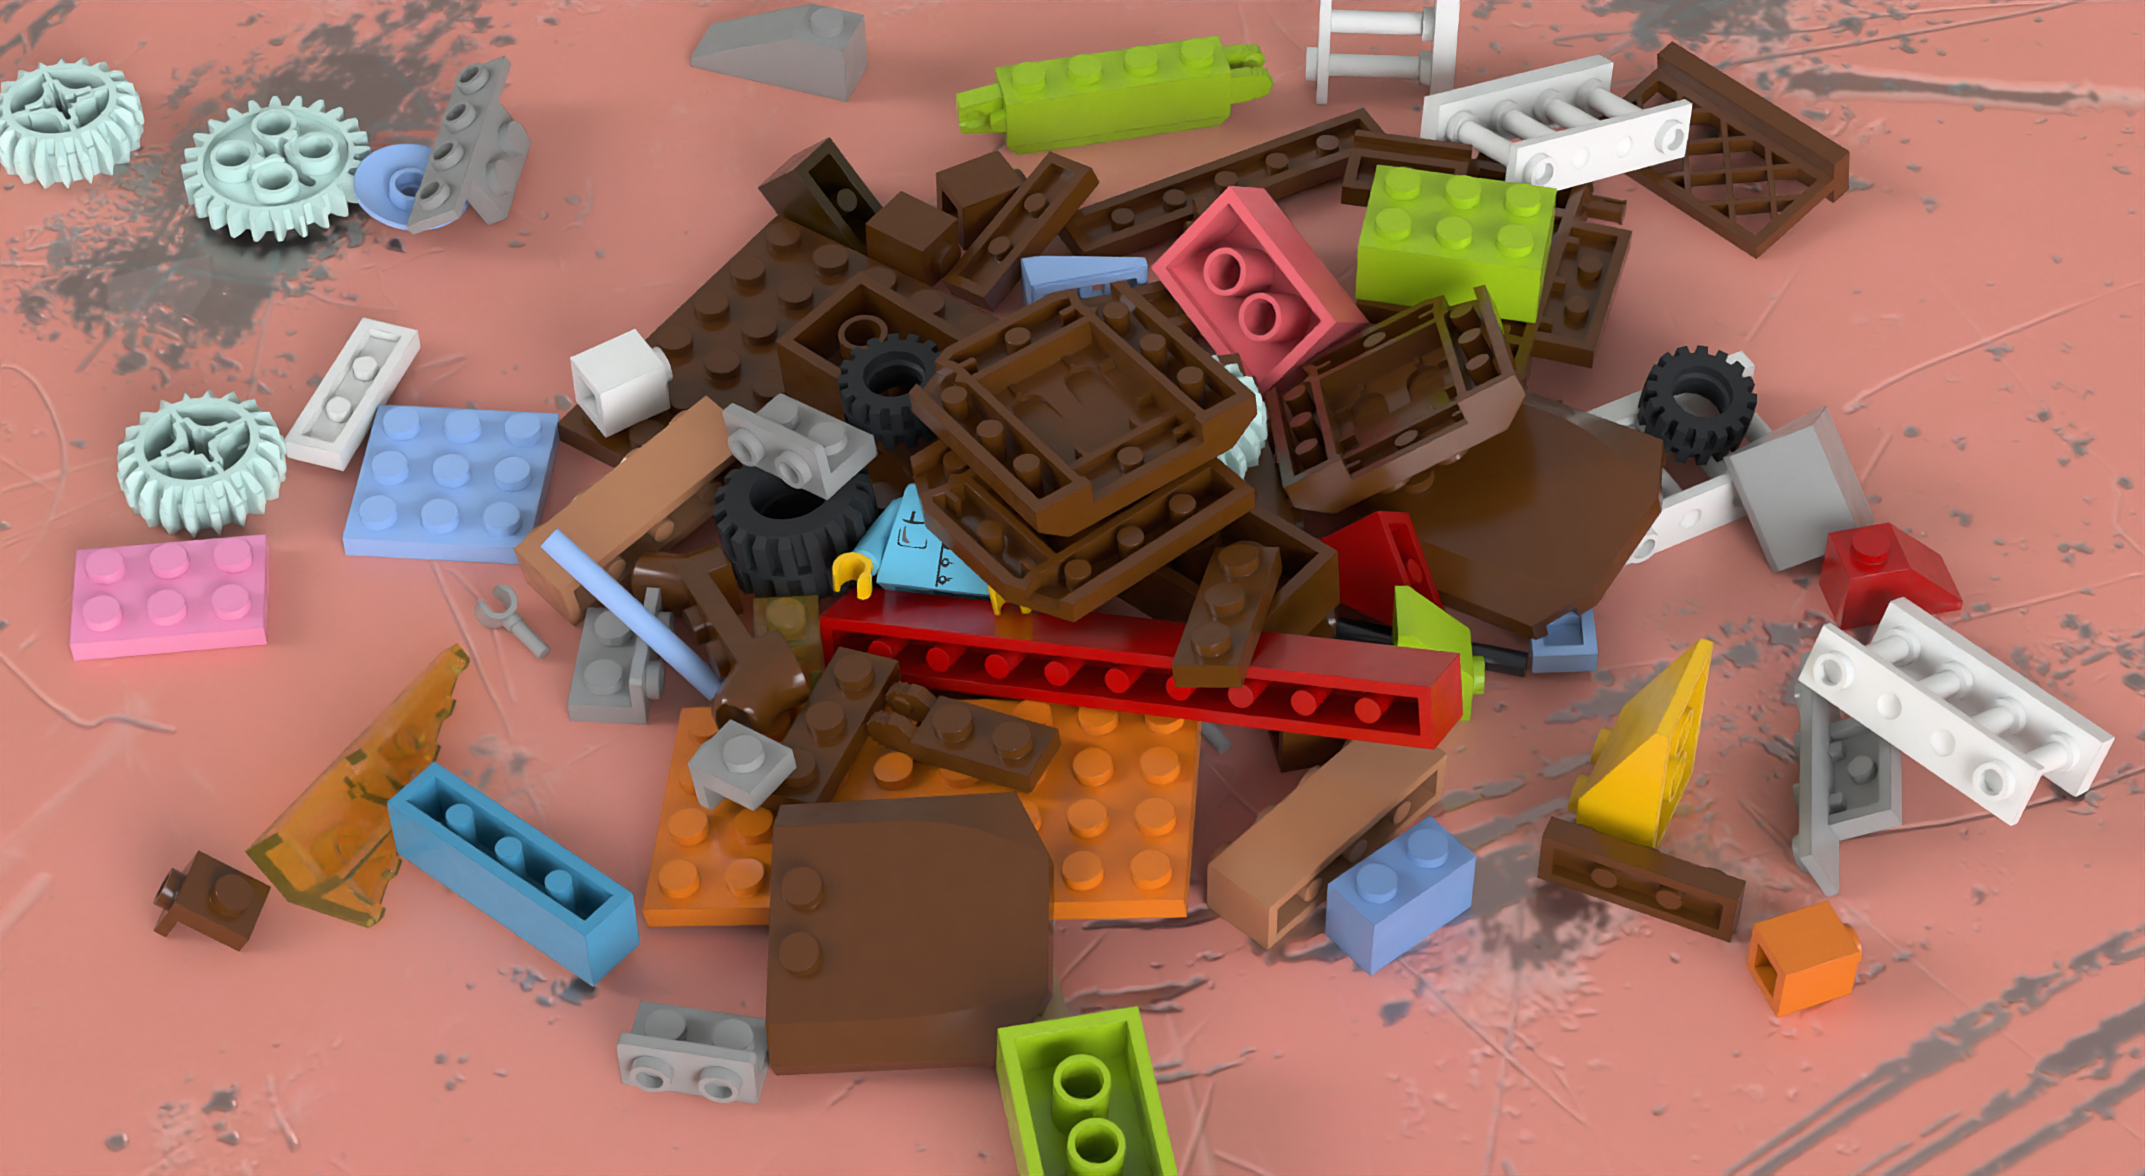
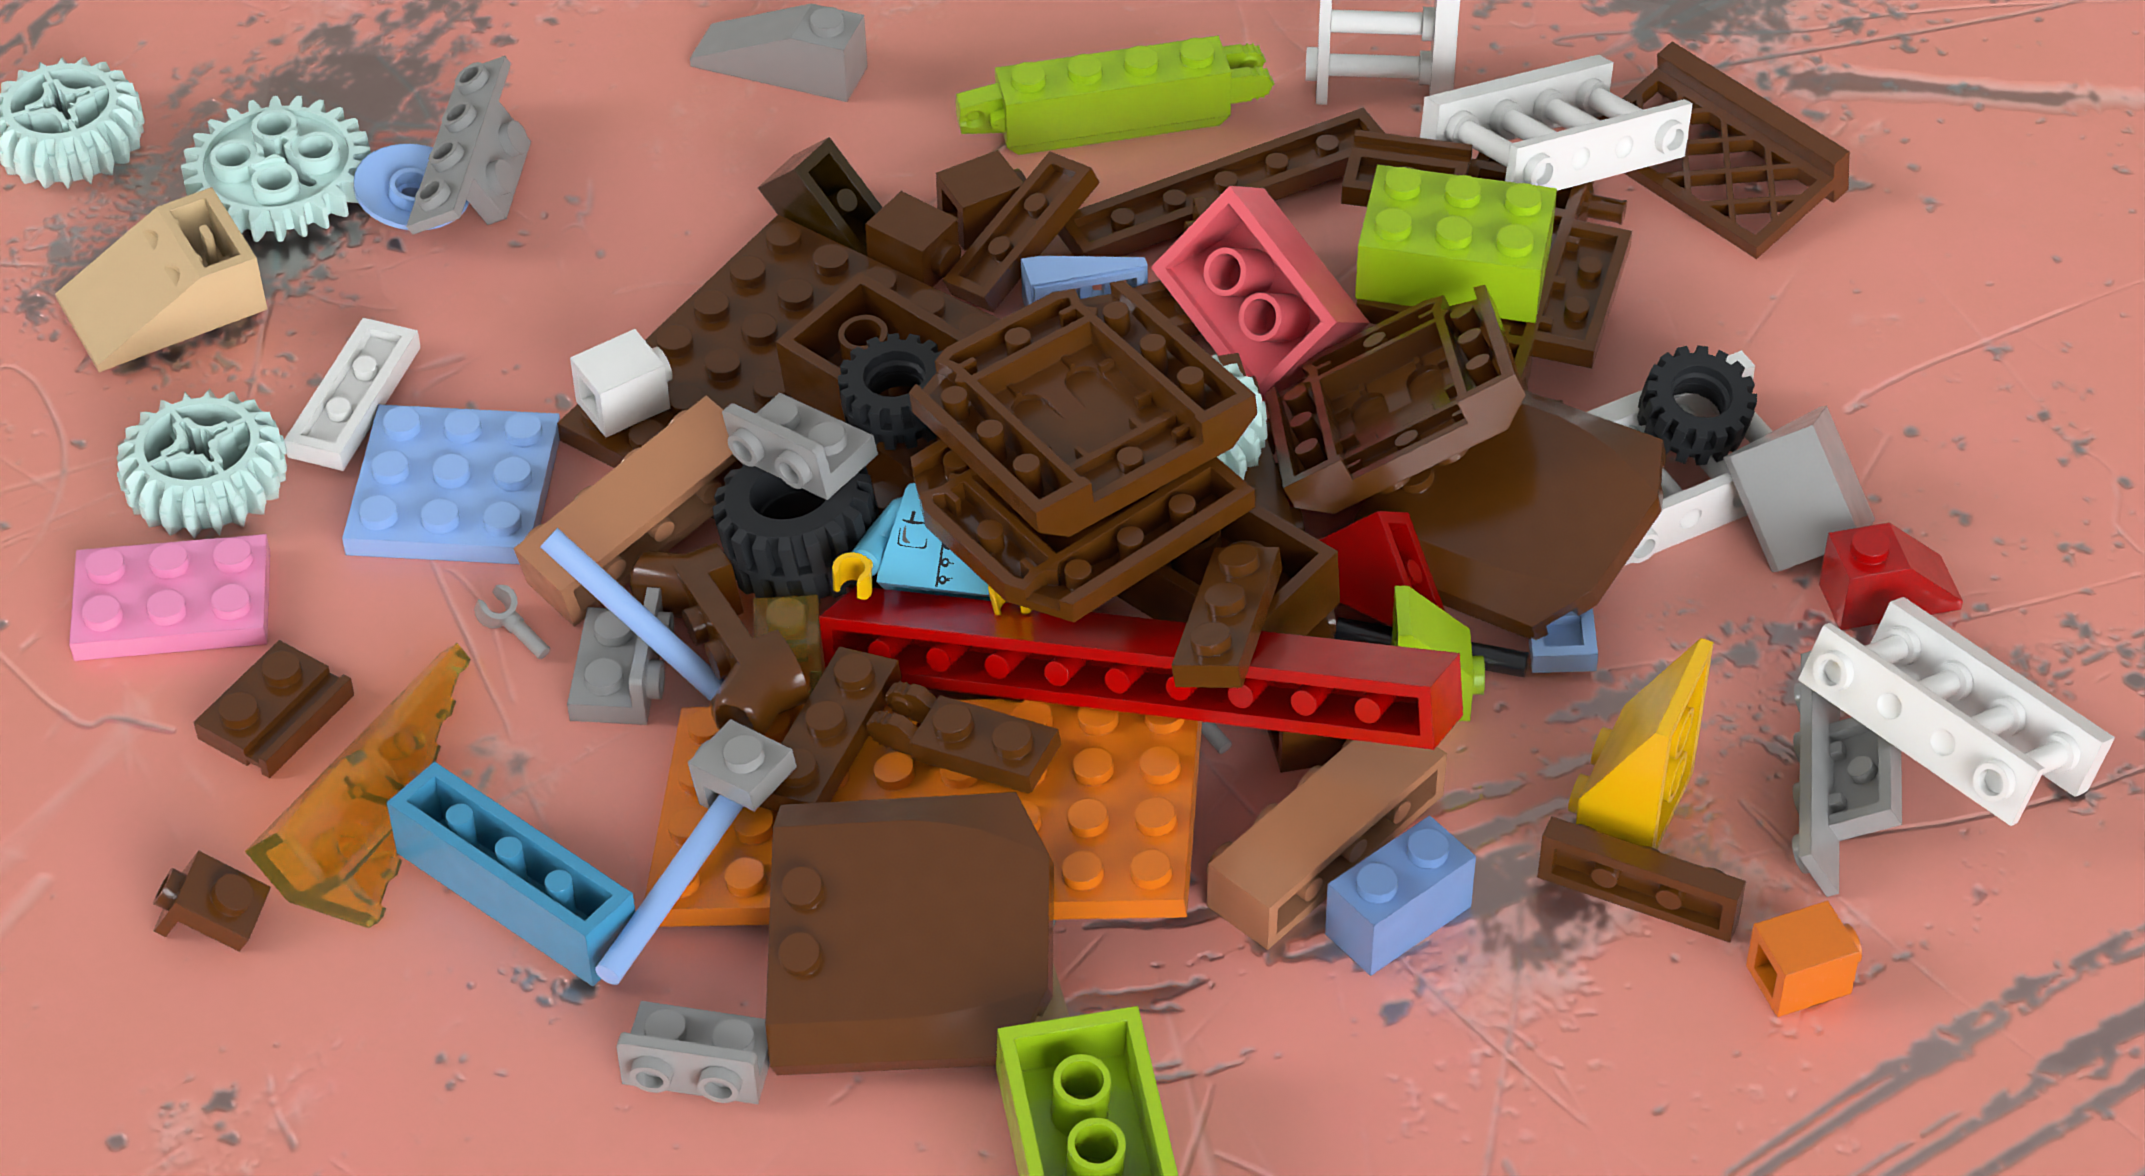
none -> tan slope [55,187,267,372]
none -> reddish brown plate [194,640,354,778]
none -> light blue bar [595,794,744,985]

